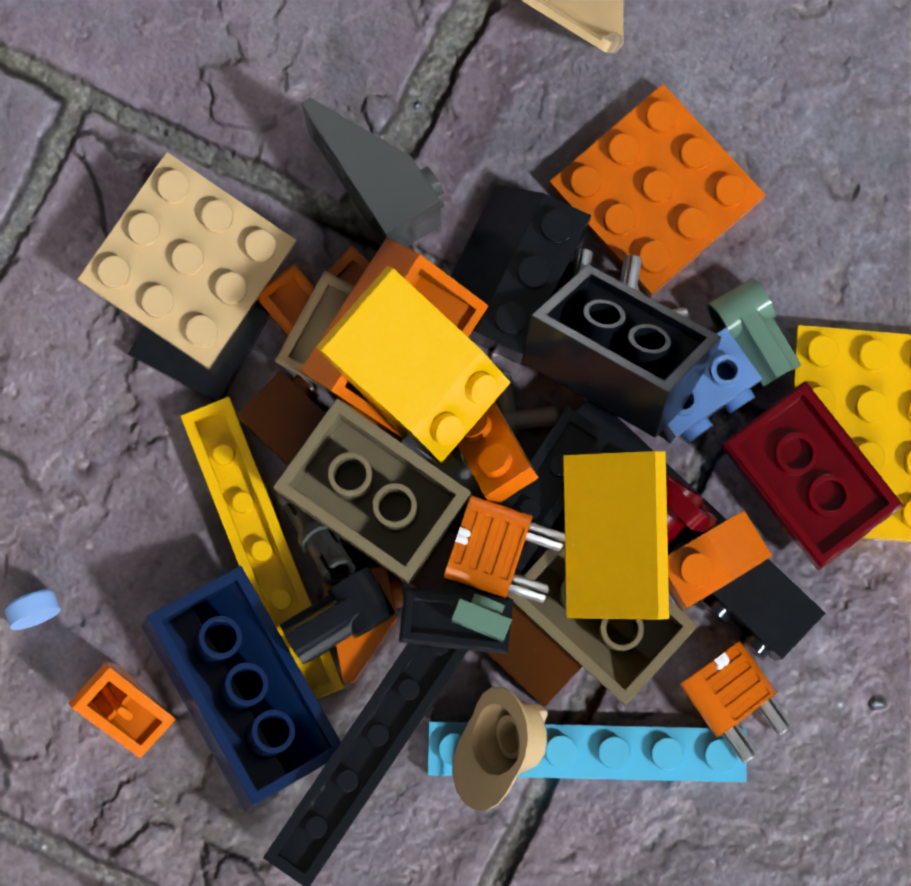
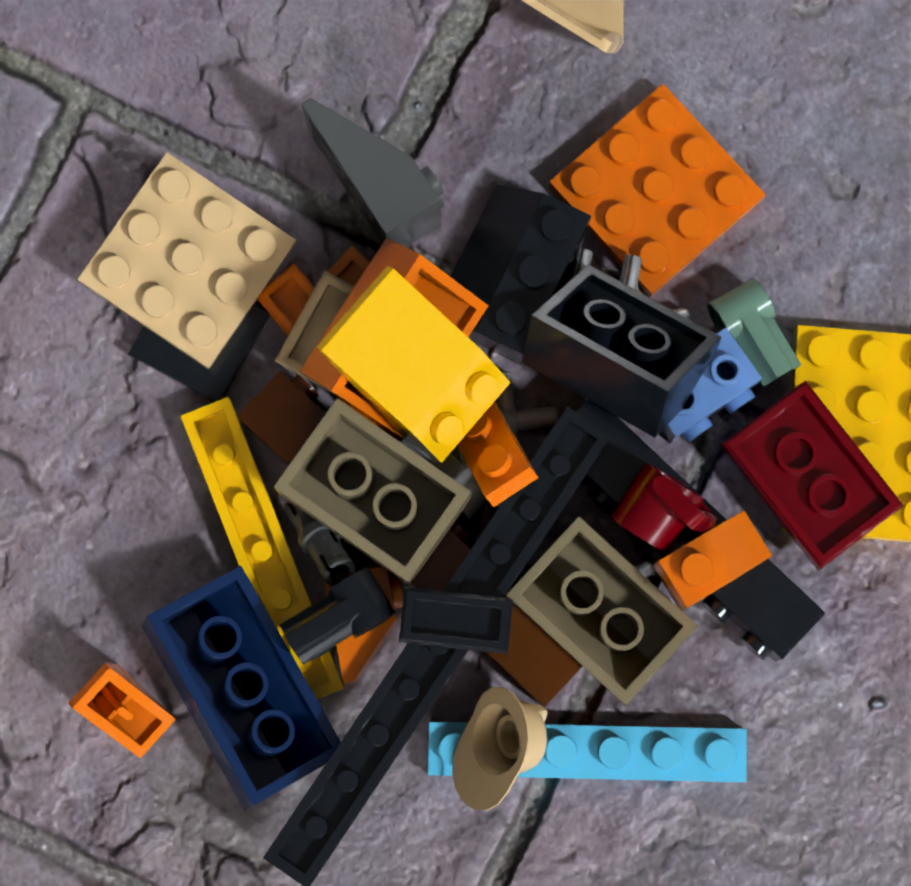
light blue tile [4,590,61,630] -> none
orange piece [444,495,565,603] -> none
sand green plate [452,594,512,642] -> none
yellow tile [563,451,669,620] -> none
orange piece [679,640,792,763] -> none

